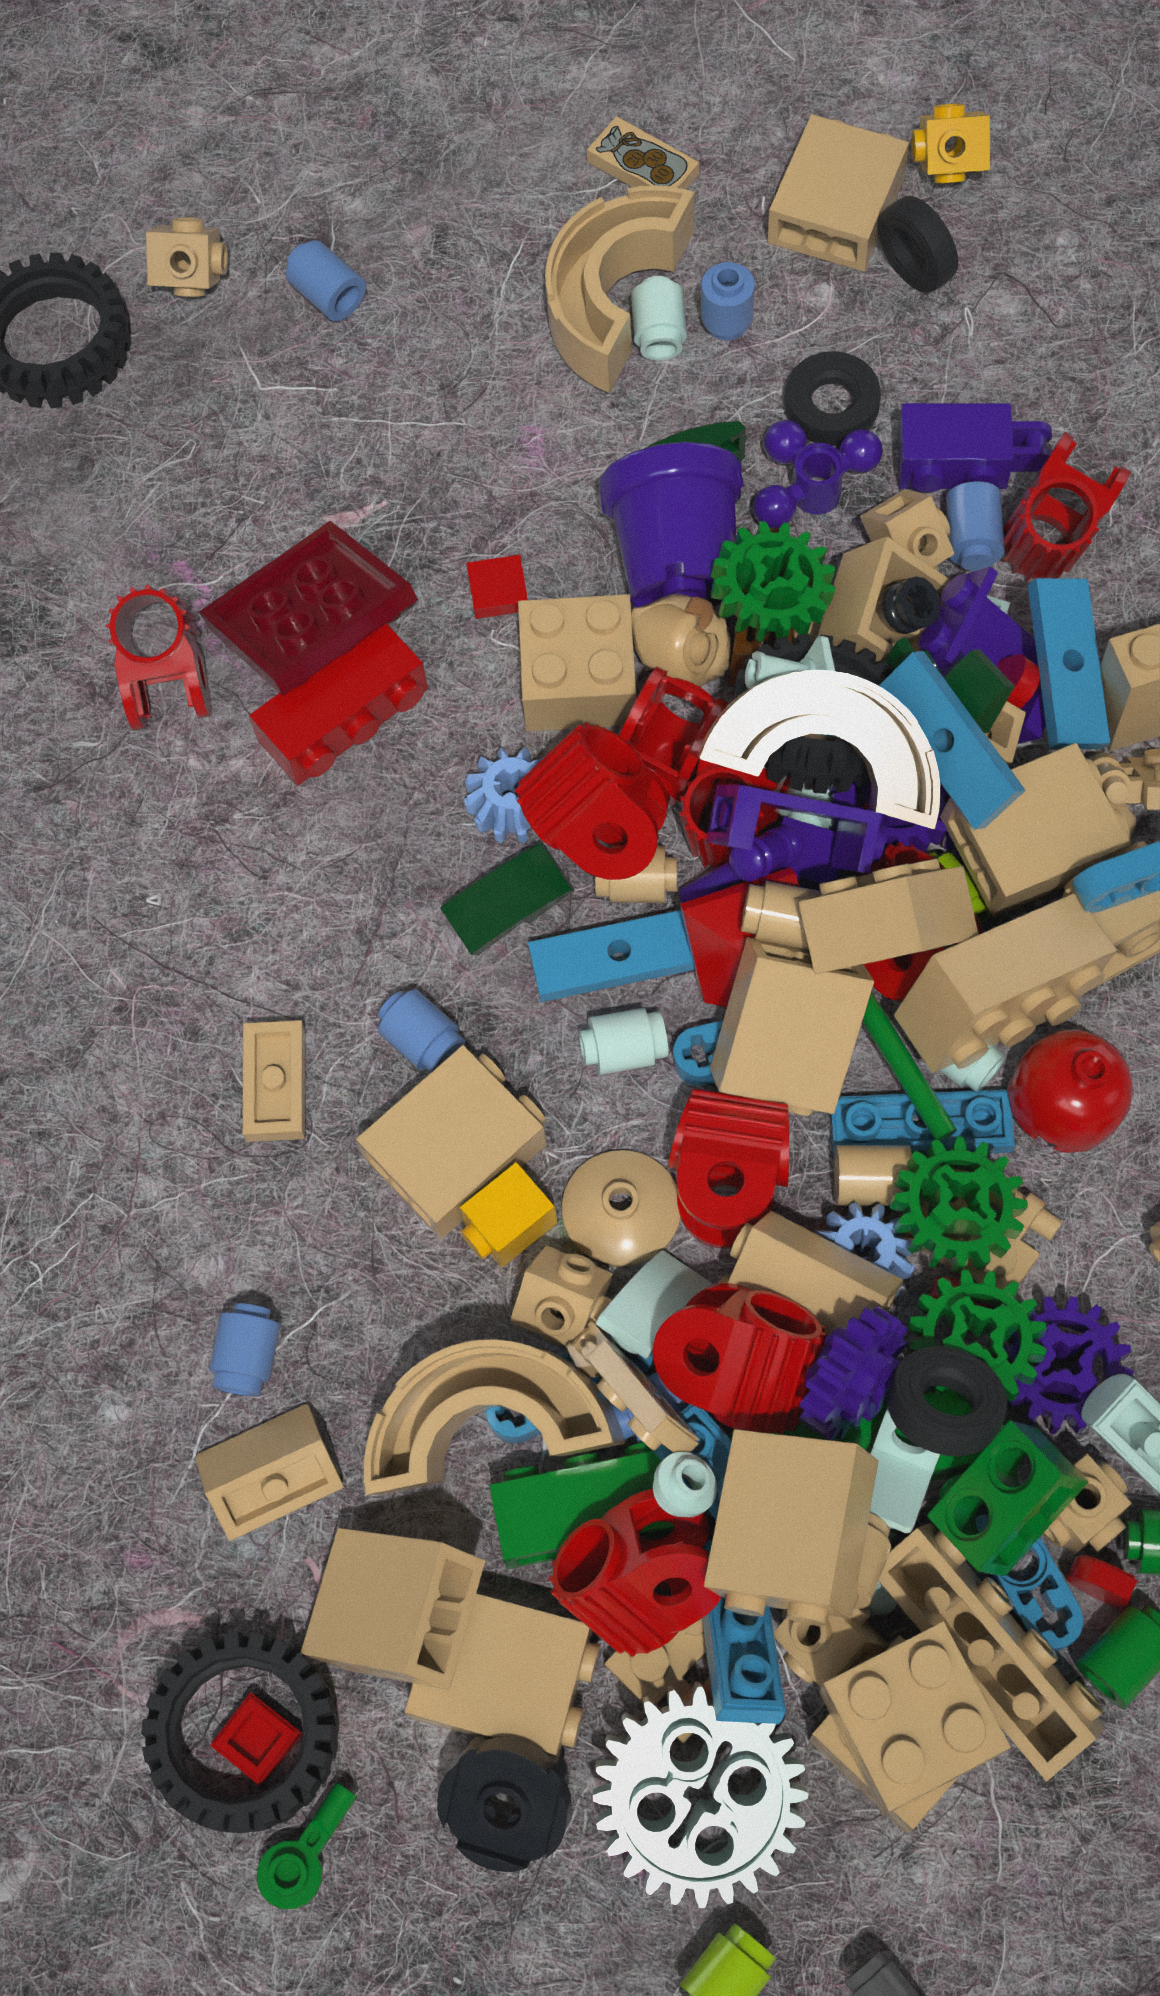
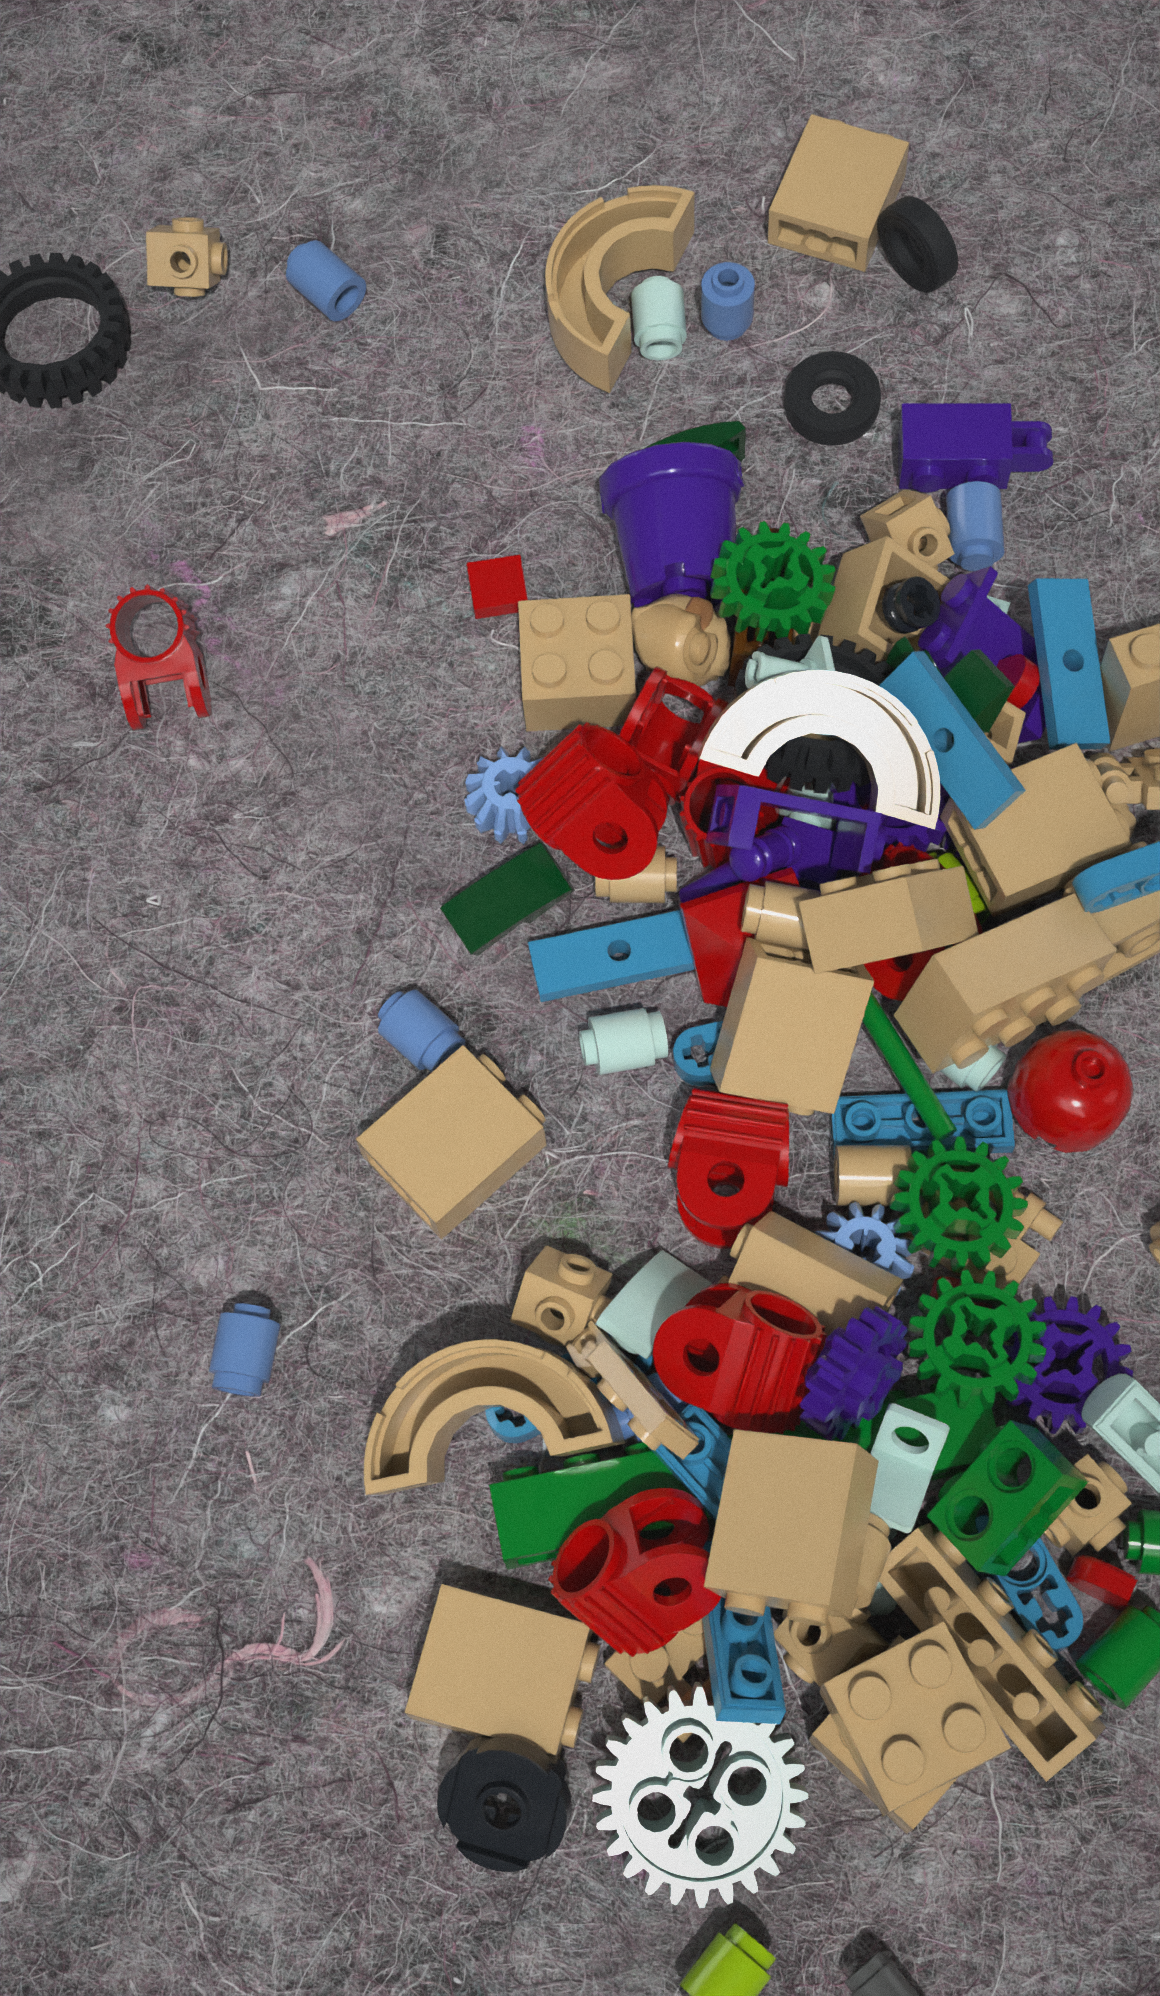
black tyre [141,1632,339,1833] -> none
tan panel [195,1404,344,1541] -> none
dark red plate [199,521,418,696] -> none
red tile [210,1692,303,1787] -> none
tan plate [242,1020,305,1142] -> none
red brick [249,624,428,786] -> none
green plate [257,1782,357,1910] -> none
tan brick [301,1528,485,1690] -> none
yellow brick [460,1162,558,1268] -> none
tan dish [562,1150,680,1267] -> none
tile [587,116,699,189] -> none
light aqua plate [653,1452,717,1517] -> none
dark purple piece [753,420,883,529] -> none
black tyre [887,1346,1007,1456] -> none
yellow brick [911,103,990,183] -> none
red piece [1003,432,1132,581] -> none

